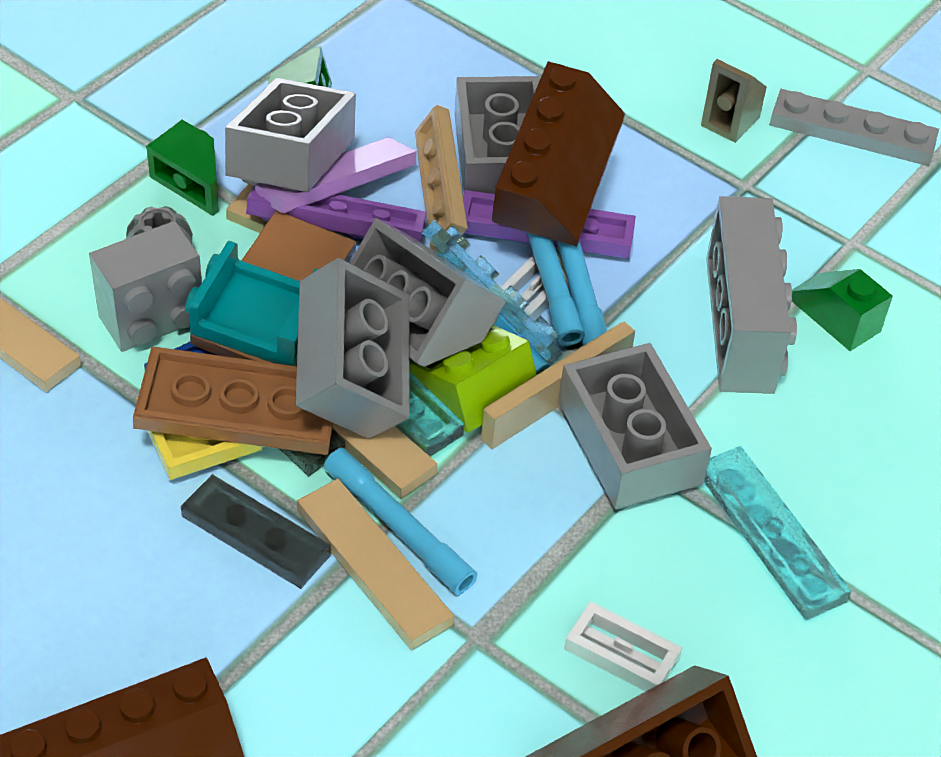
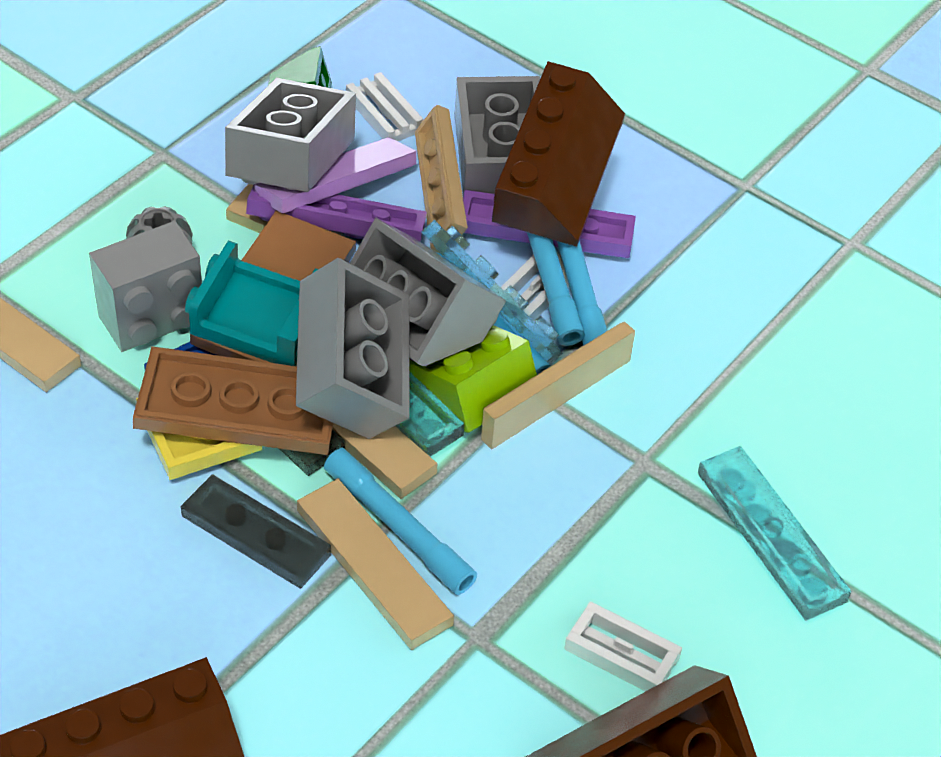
green slope [146,119,219,216] -> none
light grey brick [558,343,712,510] -> none
dark tan slope [701,59,767,143] -> none
light grey brick [706,196,797,394] -> none
light grey plate [769,88,940,166] -> none
green slope [792,269,893,351] -> none
none -> white tile [346,72,424,141]

